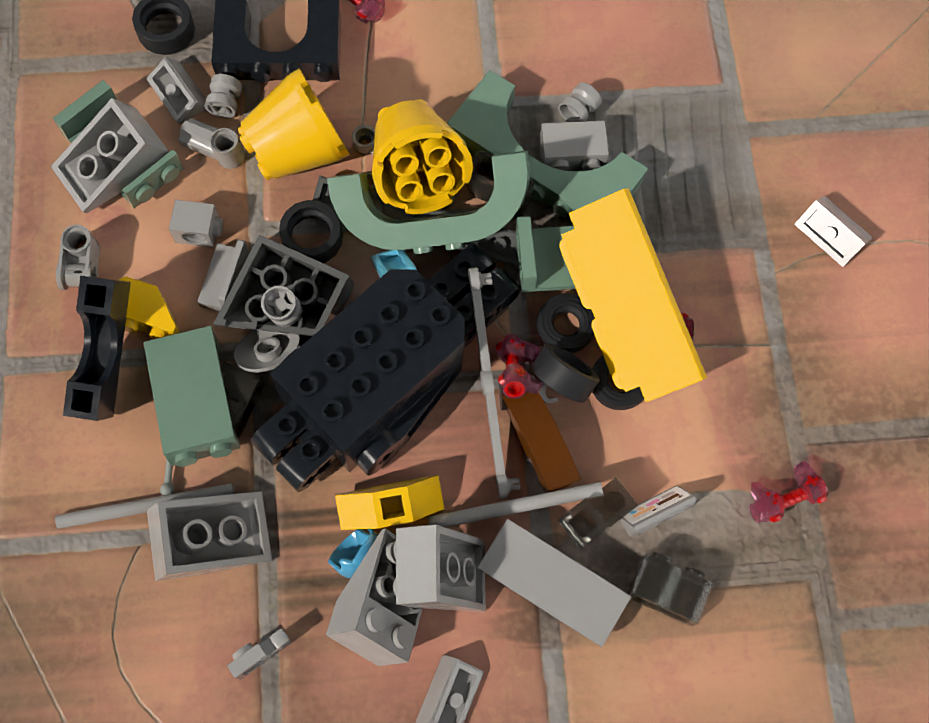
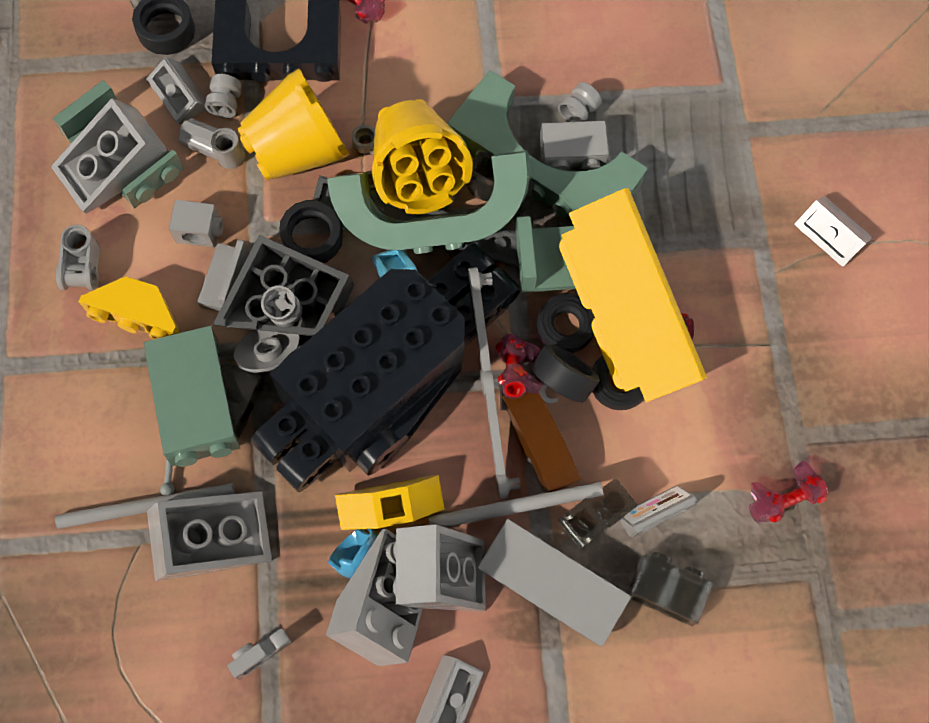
black arch [63,276,131,421] -> none

